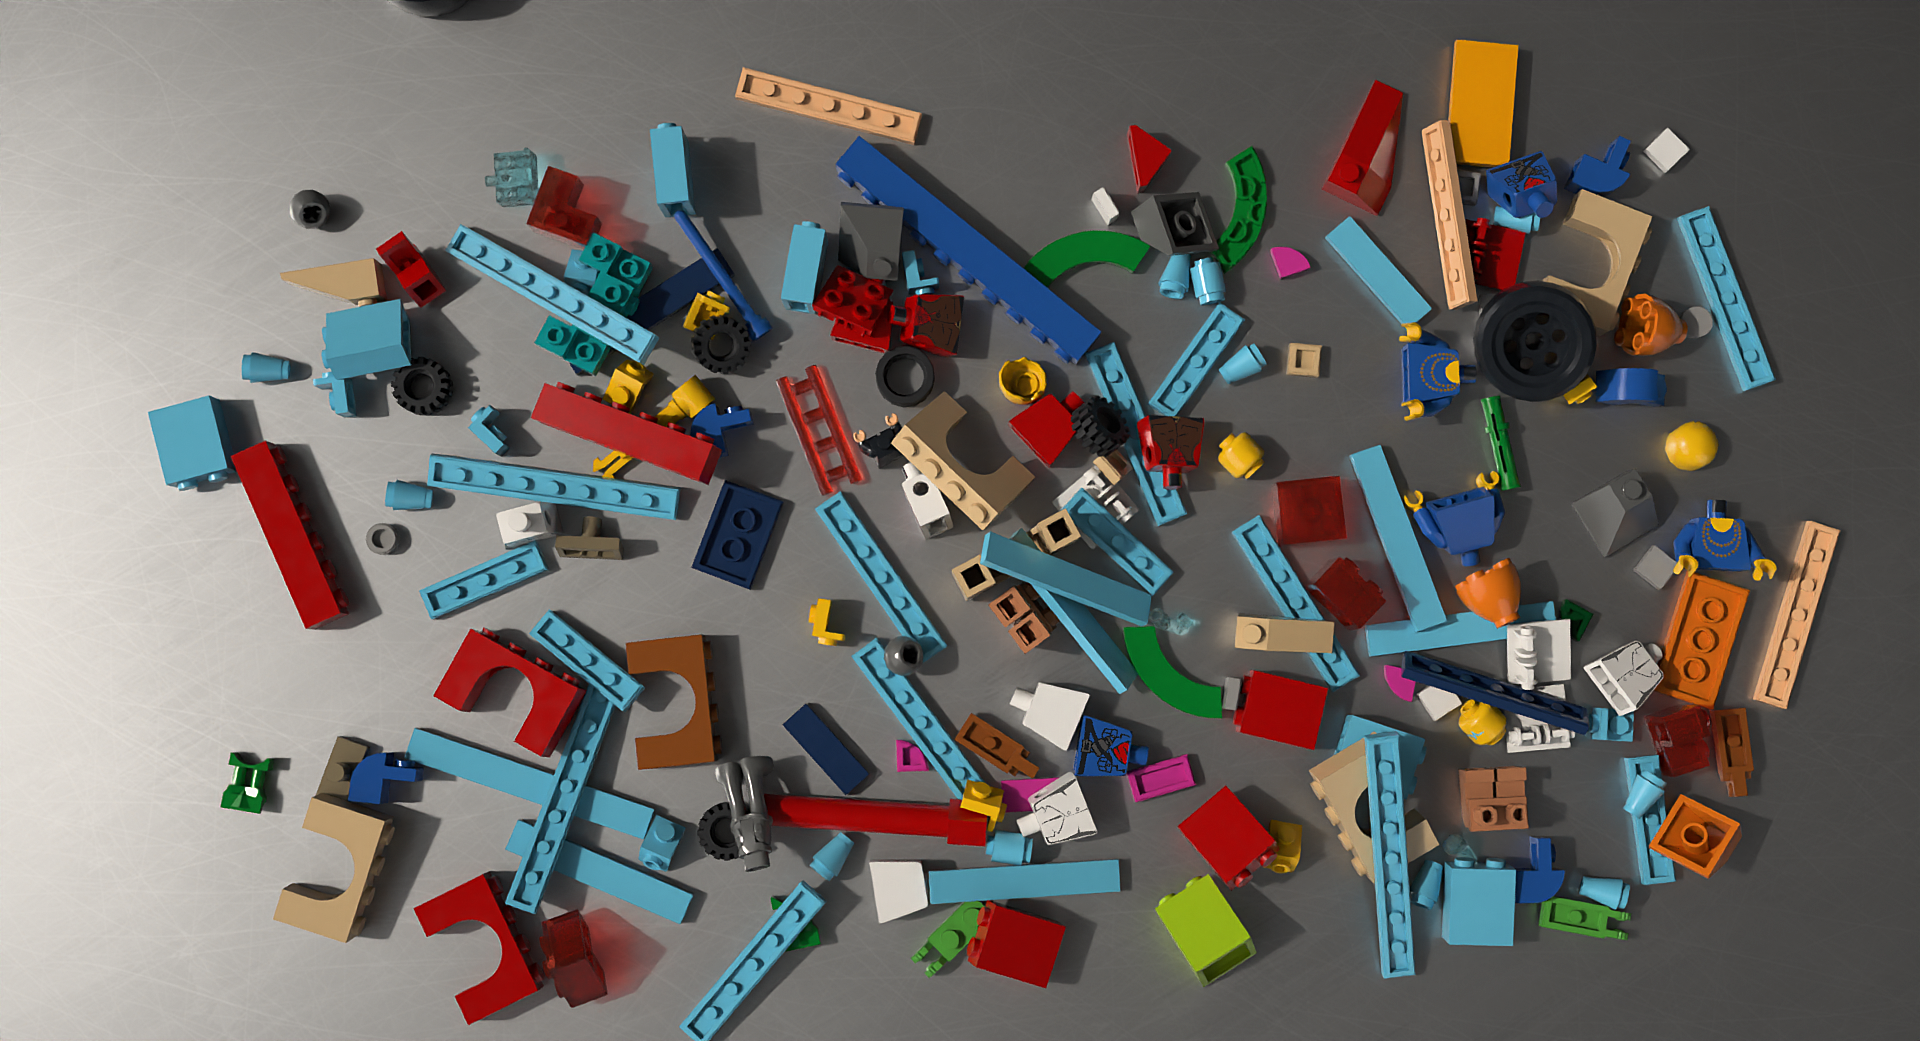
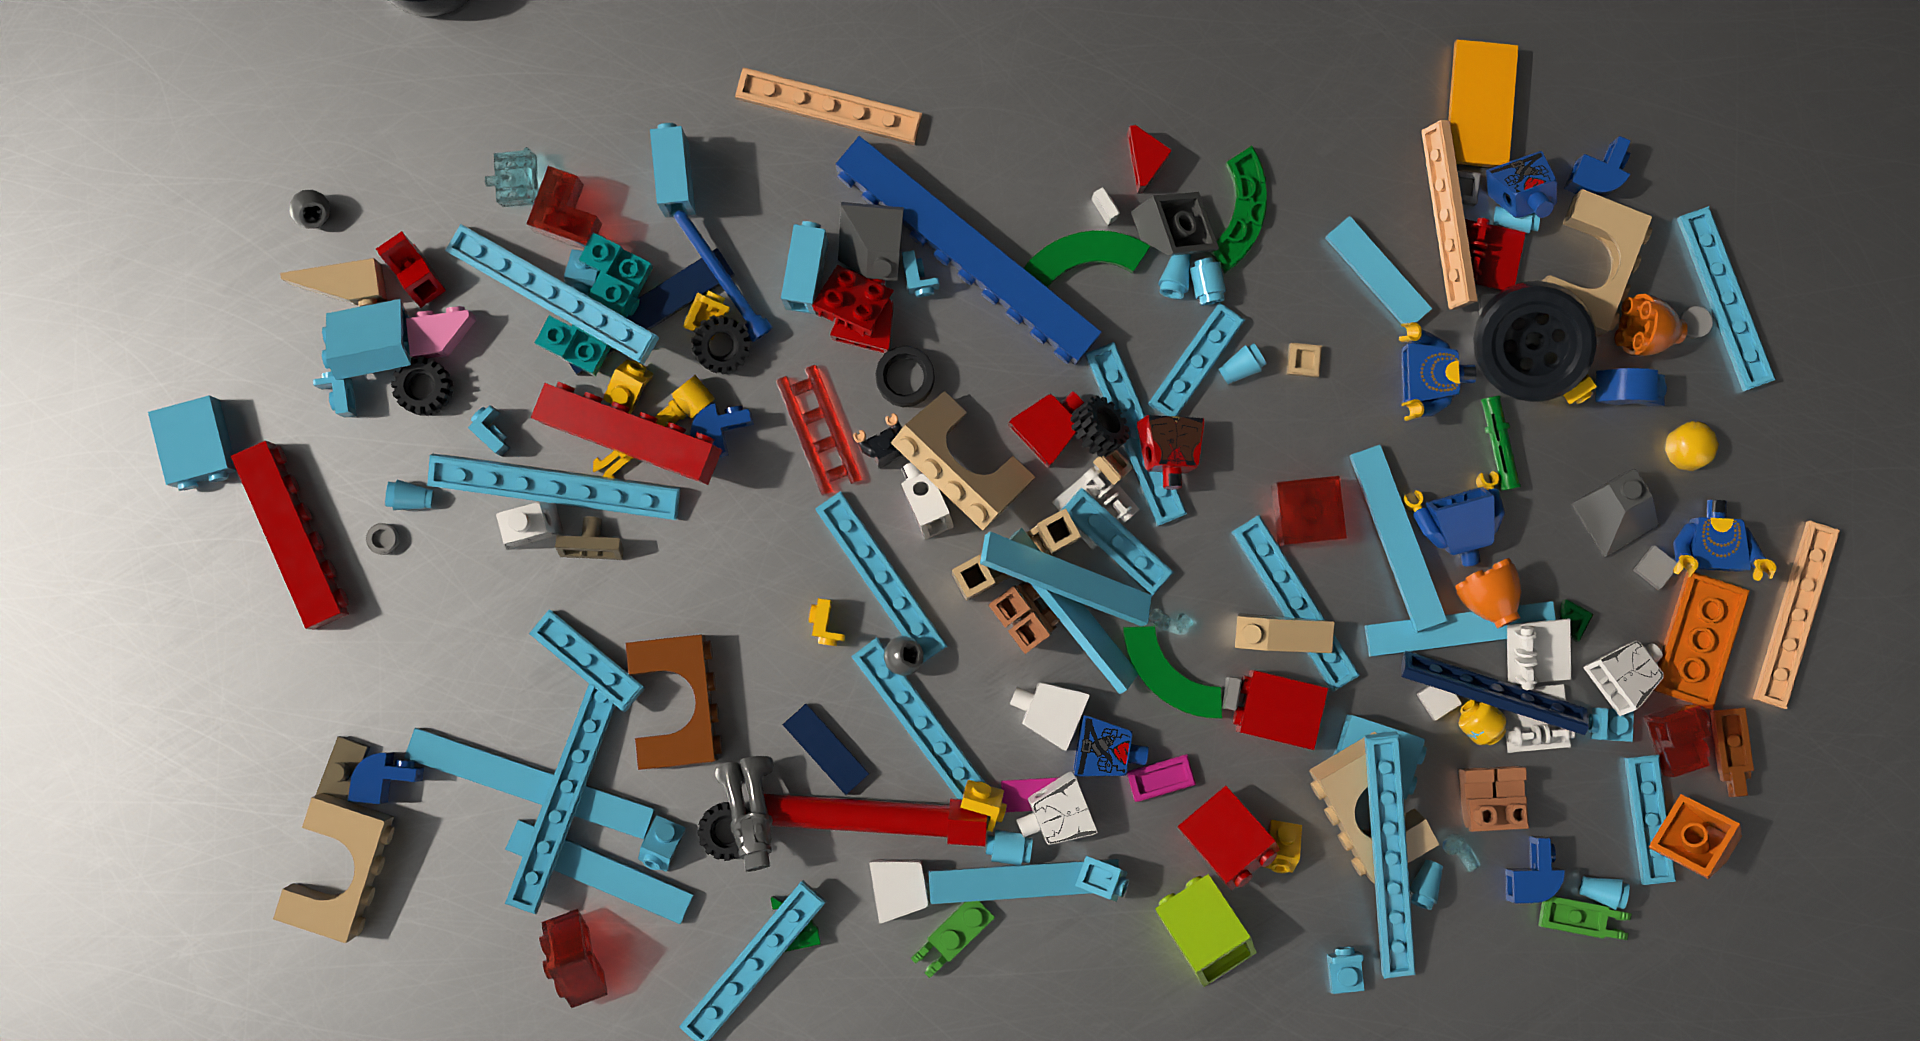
green piece [220,752,275,814] -> none
medium azure cone [242,352,291,383] -> none
red arch [413,871,545,1025] -> none
medium azure tile [419,540,549,620] -> none
red arch [433,627,587,758] -> none
dark blue tile [691,480,784,590] -> none
medium azure cone [810,832,854,881] -> none
torso [888,294,964,357] -> none
dark pink tile [896,740,929,772] -> none
dark orange hinge [954,713,1040,779] -> none
red brick [967,900,1066,988] -> none
yellow hair [999,357,1047,405] -> none
yellow head [1218,432,1265,479] -> none
dark pink tile [1270,247,1311,279] -> none
clear red brick [1304,557,1386,631] -> none
red wedge [1322,80,1403,216] -> none
dark pink tile [1384,665,1415,702] -> none
medium azure brick [1442,857,1516,946] -> none
medium azure cone [1623,769,1667,819] -> none
white tile [1643,128,1690,173] -> none
none -> bright pink slope [406,306,476,359]
none -> medium azure bracket [1075,856,1129,902]
none -> medium azure bracket [1327,946,1365,994]

